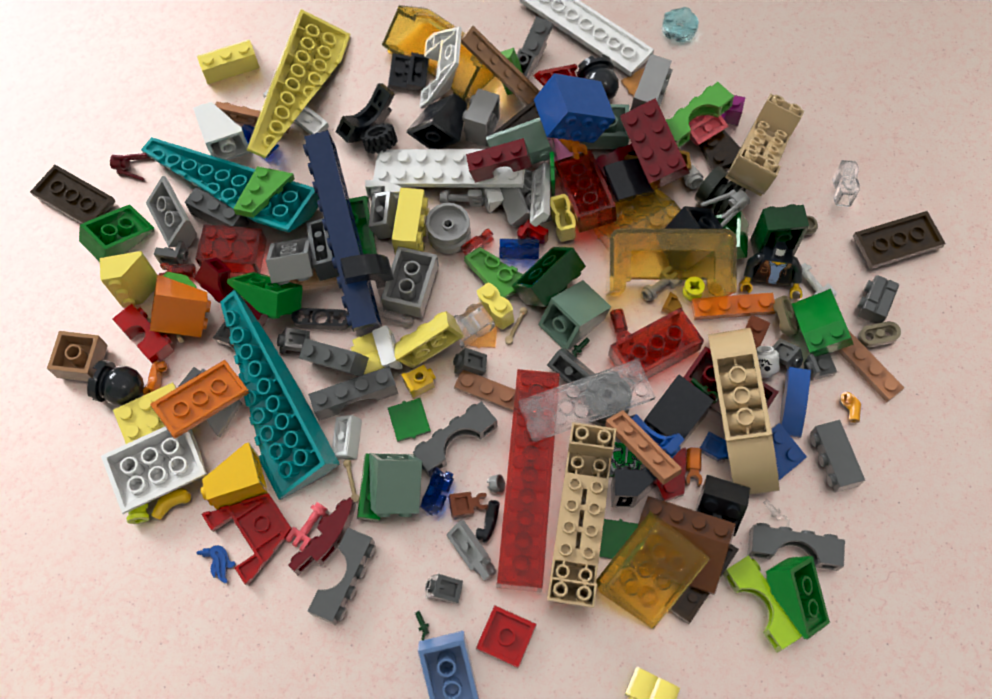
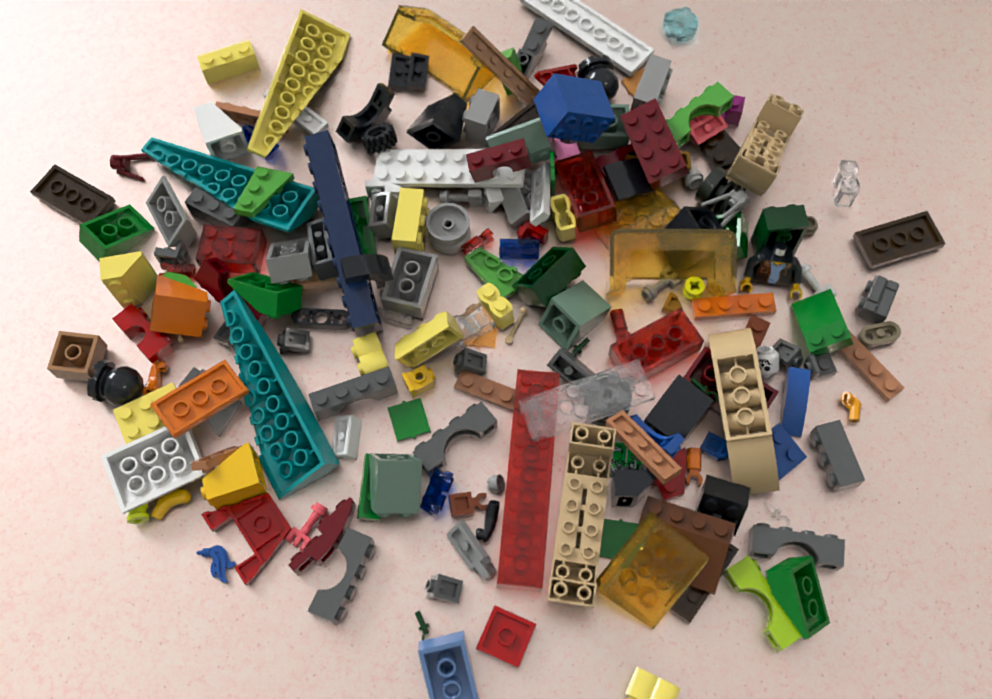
dark grey brick [299,338,369,376] -> none
tan hinge [343,459,359,503] -> none
white slope [372,325,403,369] -> none
white wedge [420,26,462,109] -> none
orange bar [558,139,588,160] -> none
dark tan plate [773,295,799,337] -> none
none -> nougat hinge [191,445,242,473]

